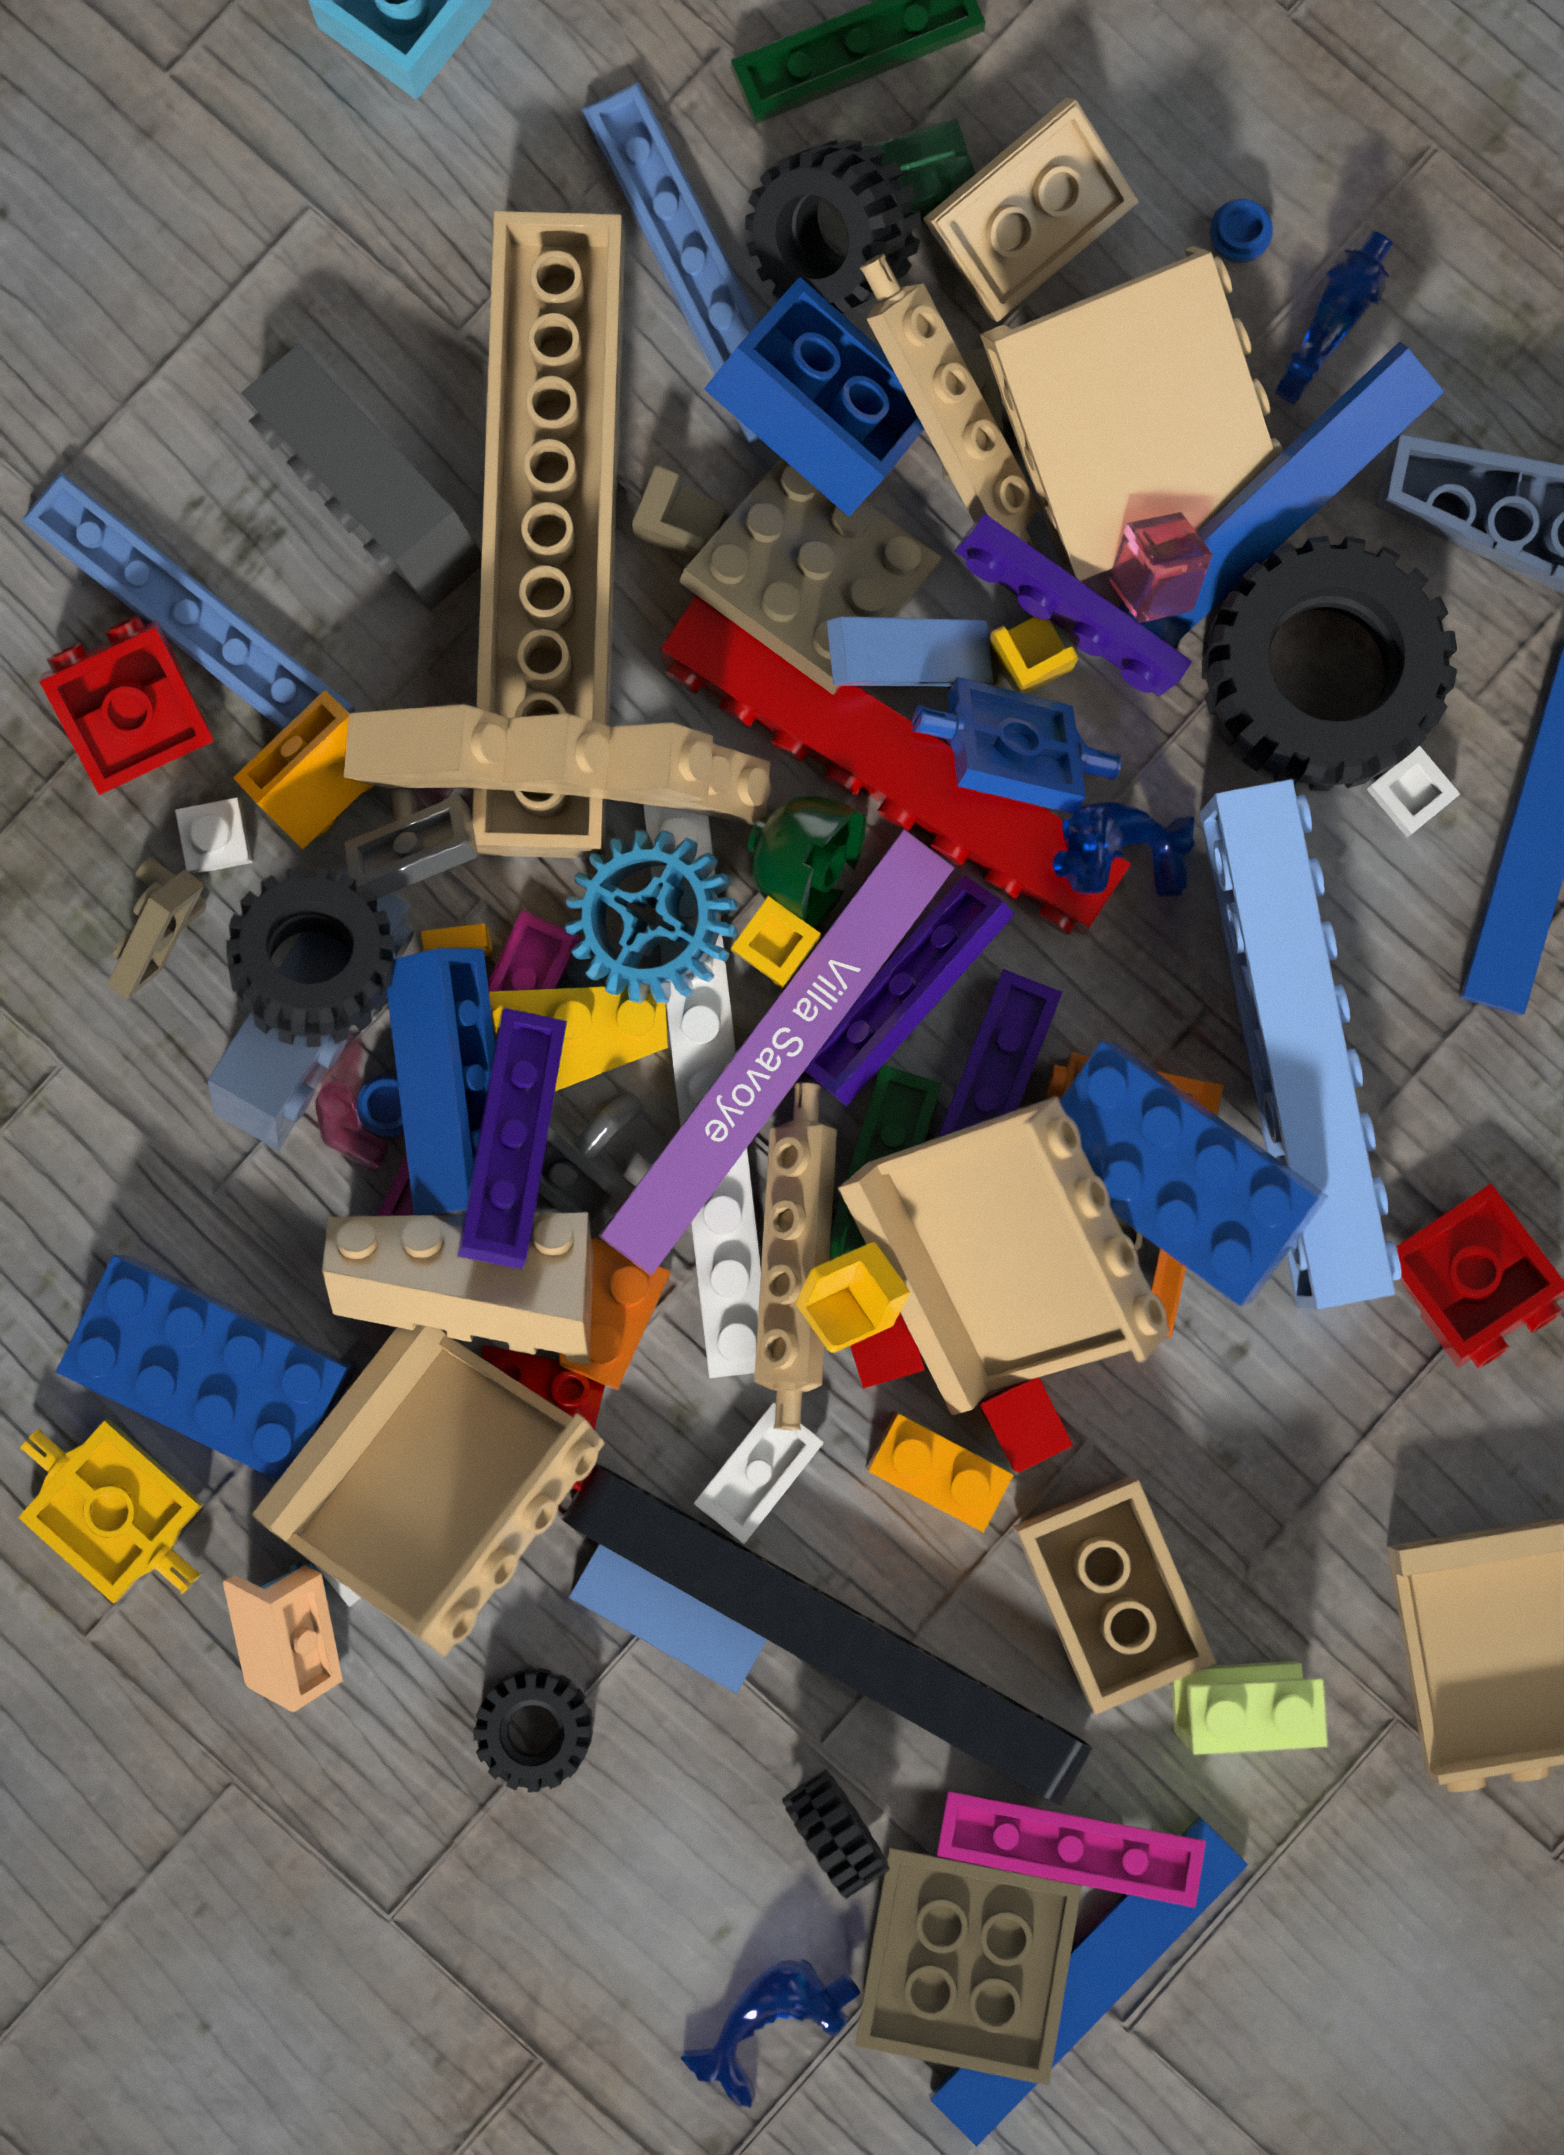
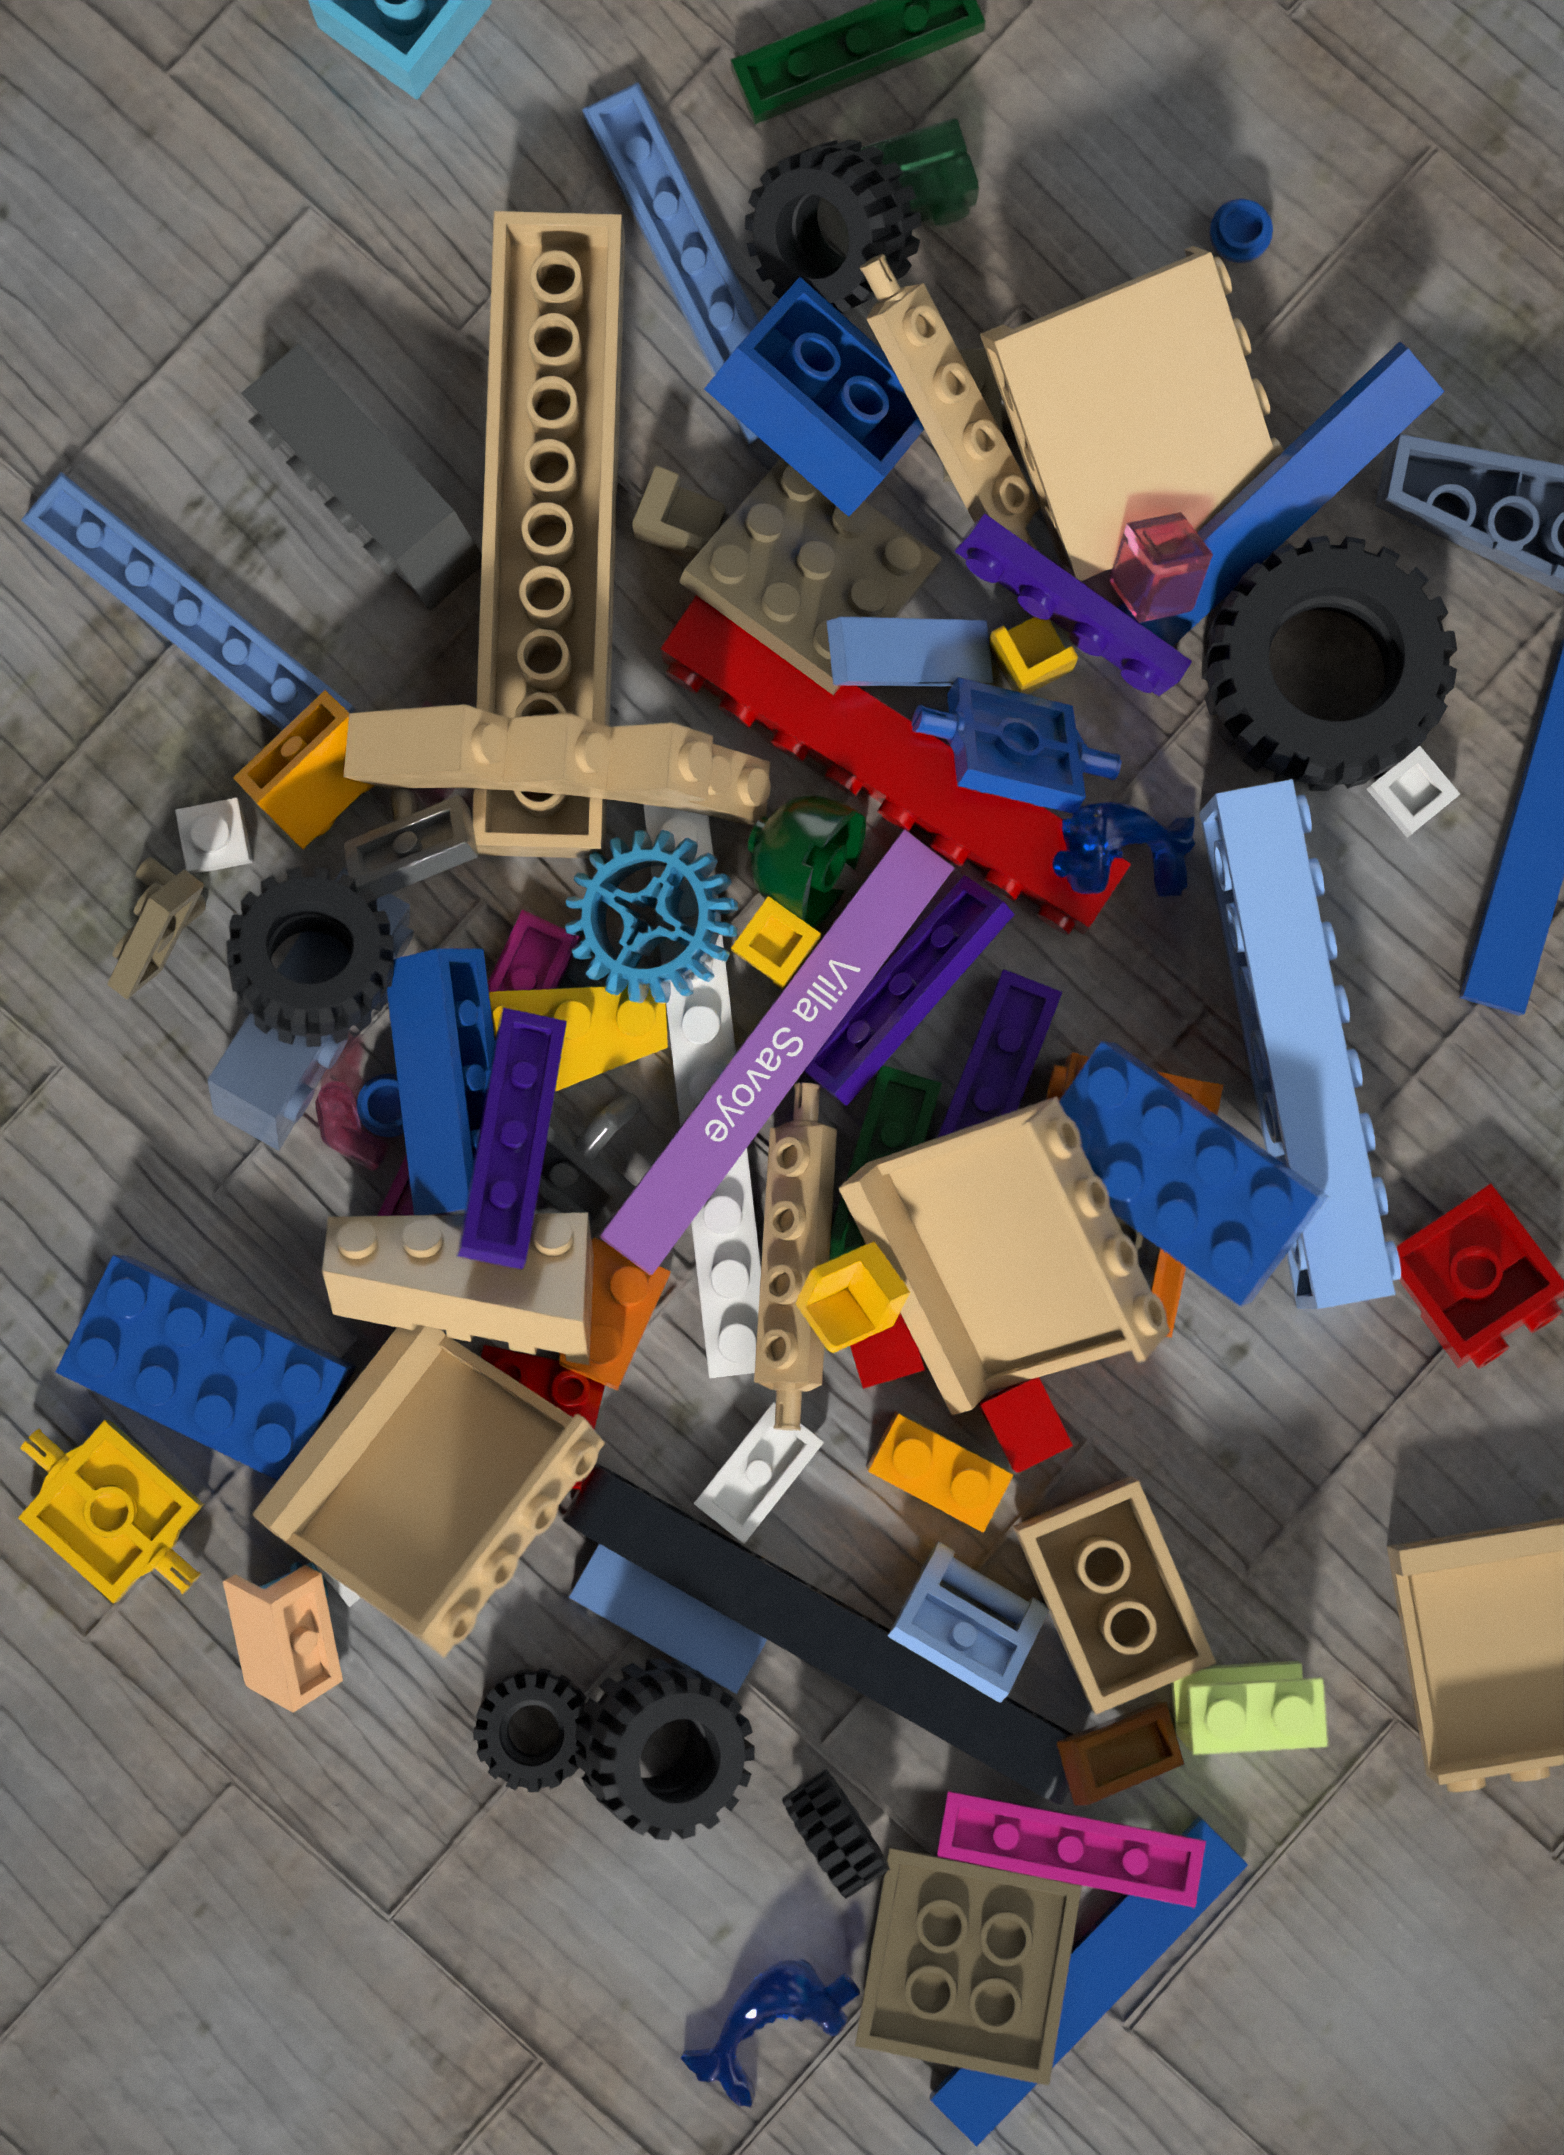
red plate [39,616,214,795] -> none
light orange tile [421,923,493,957] -> none
tan tile [923,97,1139,322] -> none
clear blue animal [1275,231,1393,405] -> none
none -> black tyre [574,1658,755,1841]
none -> light blue plate [888,1541,1049,1703]
none -> reddish brown tile [1056,1702,1184,1806]

